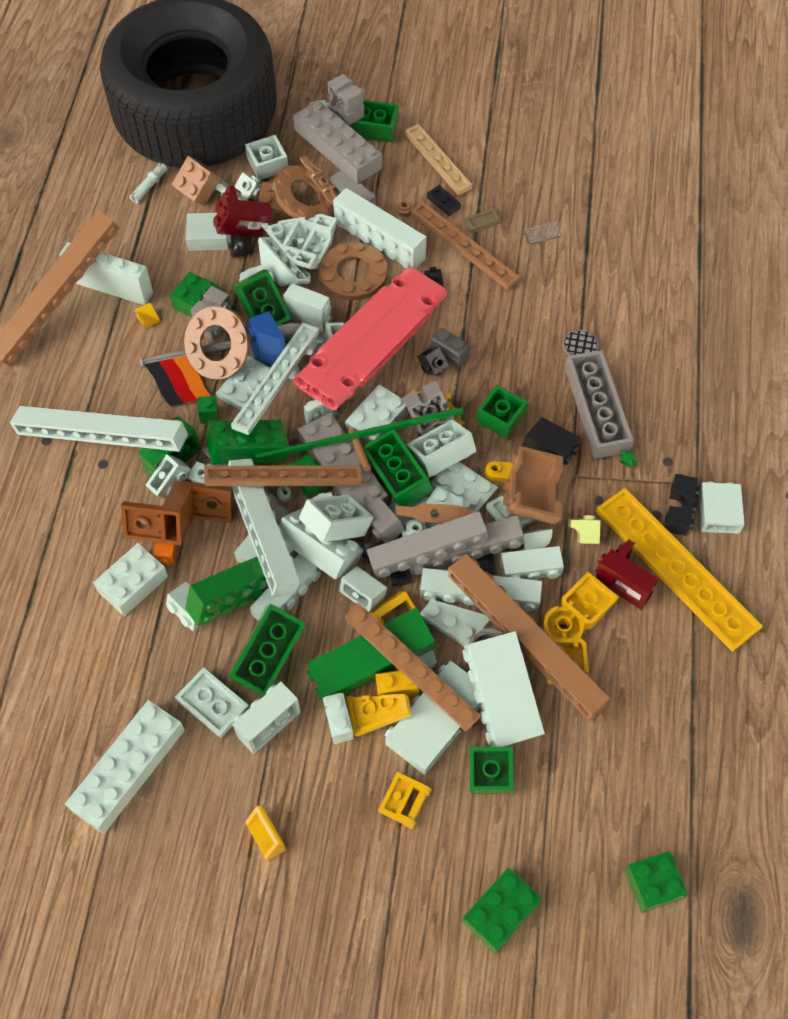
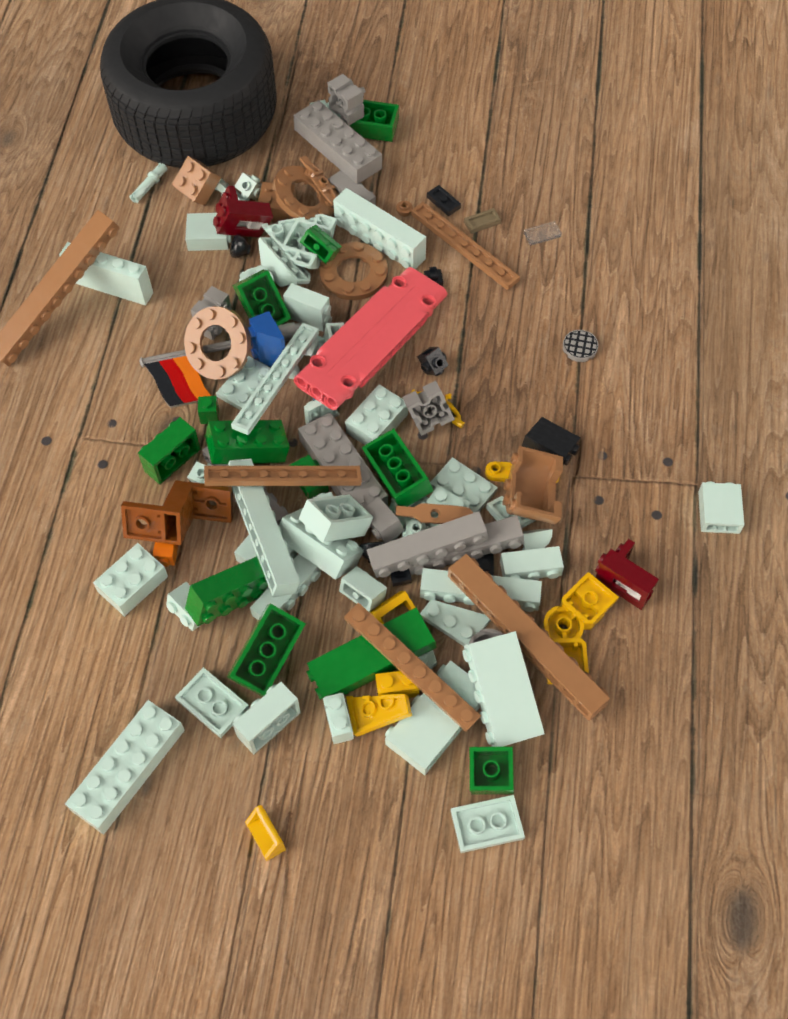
light aqua brick [10,406,188,451] -> none
yellow slope [135,303,160,329] -> none
light aqua brick [146,454,191,498] -> none
green brick [170,272,219,317] -> none
light aqua brick [245,135,288,180] -> none
green piece [255,407,463,460] -> none
light aqua hinge [276,486,292,502] -> none
medium nougat bar [348,428,371,472] -> none
yellow plate [378,772,432,829] -> none
tan plate [405,124,472,196] -> none
light aqua brick [405,419,476,478] -> none
dark grey brick [431,328,470,368] -> none
green brick [462,867,542,954] -> none
green brick [476,385,528,439] -> none
light grey brick [565,350,634,459] -> none
yellowish green brick [568,515,600,544] -> none
yellow plate [596,488,763,653] -> none
green plate [619,451,638,468] -> none
green brick [624,851,688,913] -> none
black arch [664,473,700,536] -> none
none -> green brick [300,225,342,264]
none -> light aqua plate [450,795,525,853]

